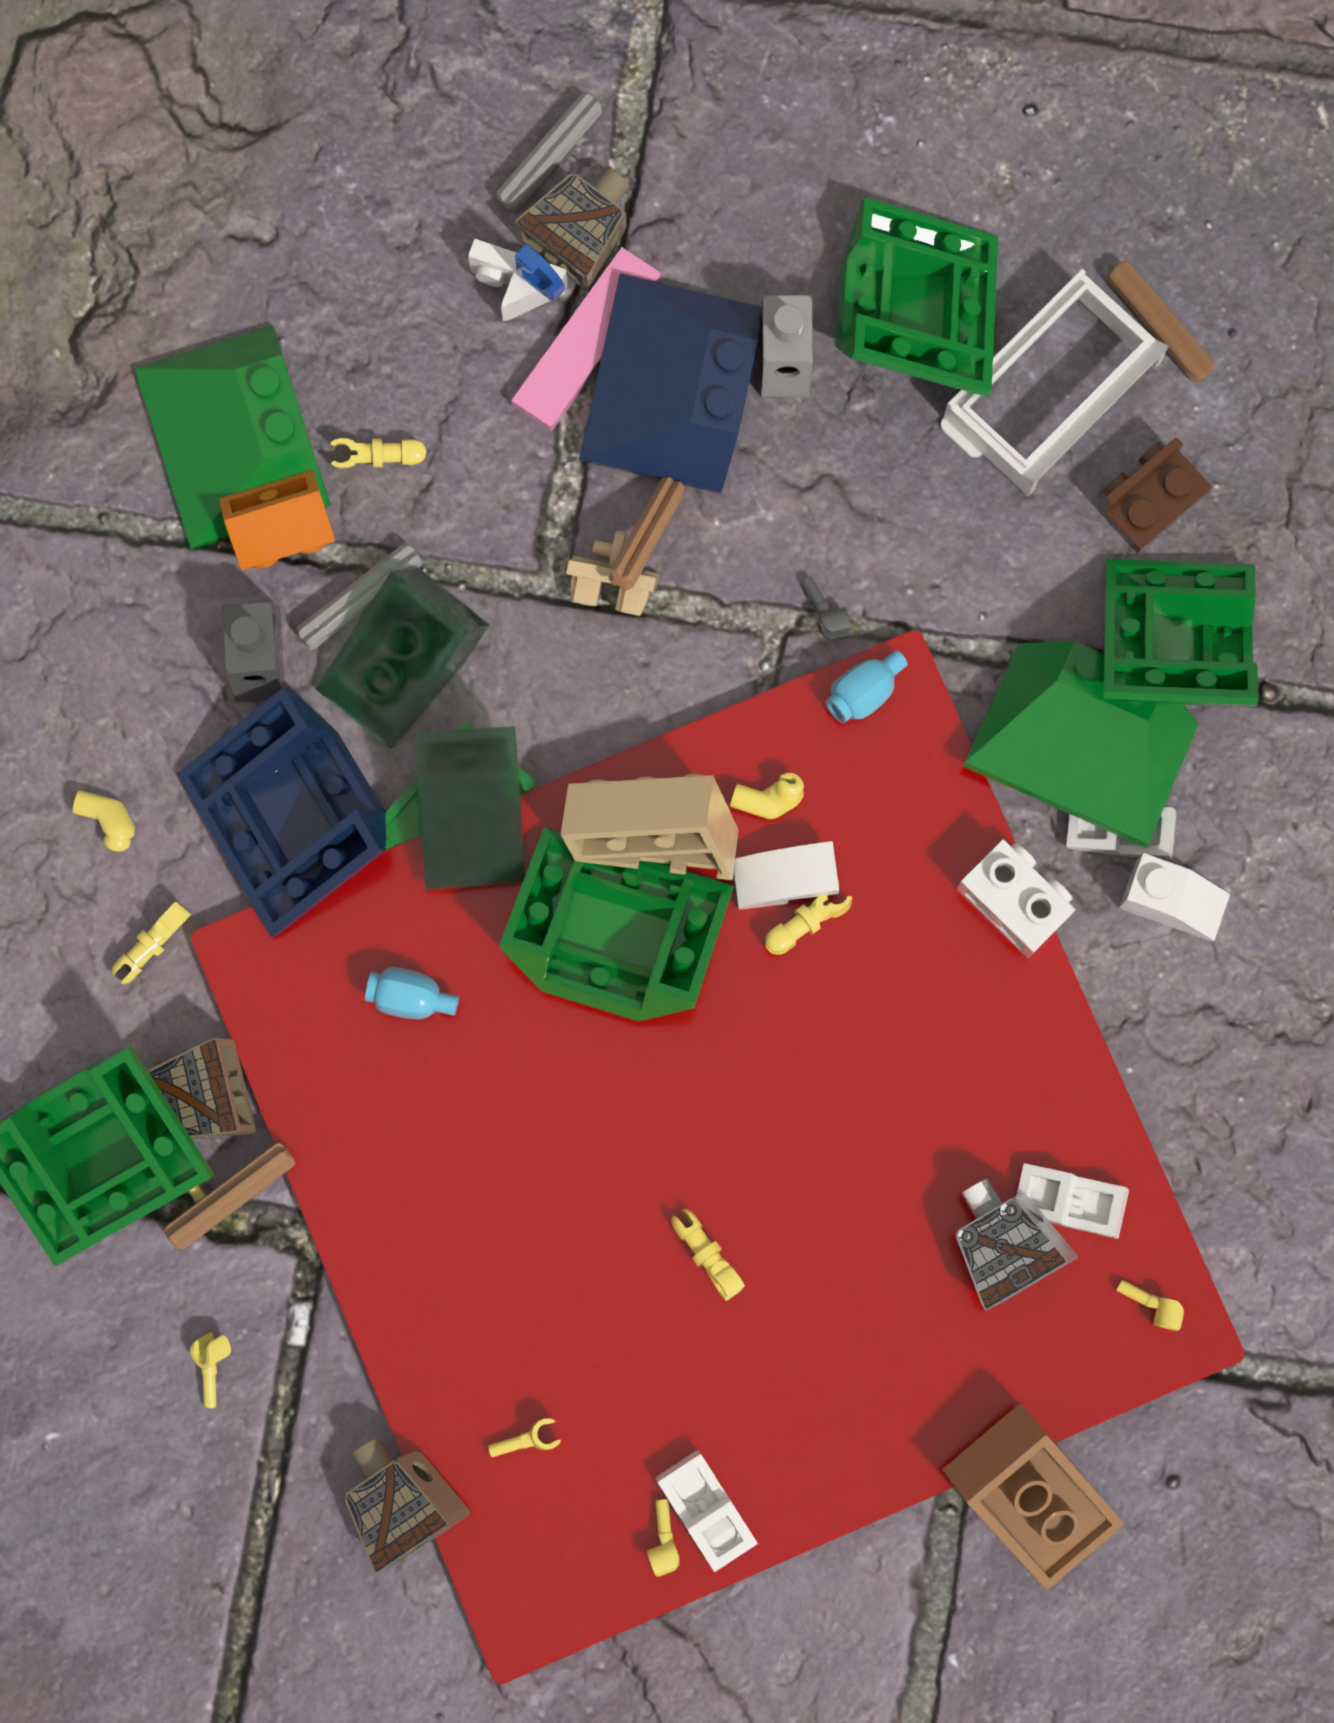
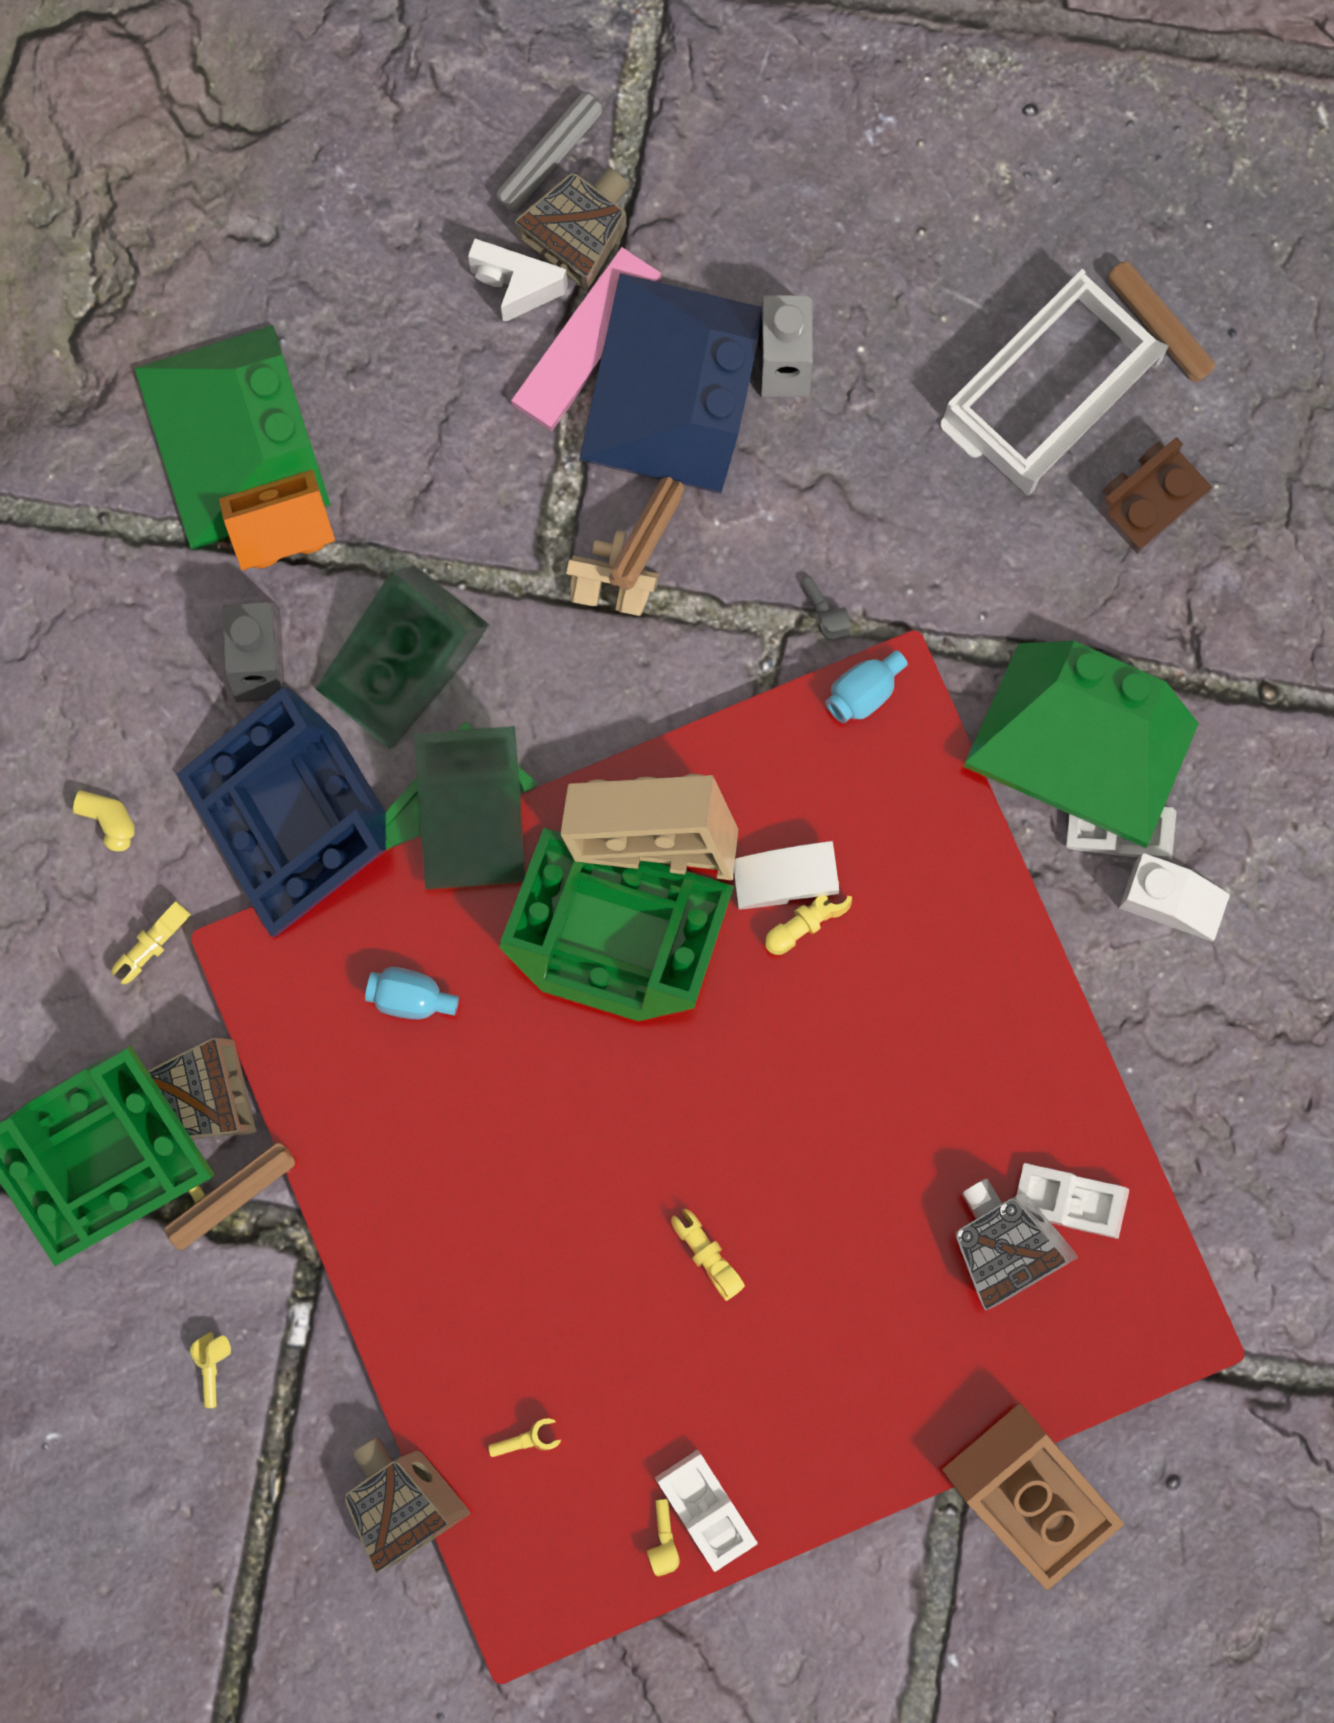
light grey axle [296,543,422,650] -> none
light yellow piece [330,438,426,469] -> none
blue tile [515,243,565,301] -> none
light yellow arm [730,773,804,819] -> none
green slope [835,197,998,397] -> none
white brick [957,839,1076,959] -> none
green slope [1103,559,1258,708] -> none
light yellow hand [1117,1280,1184,1331] -> none

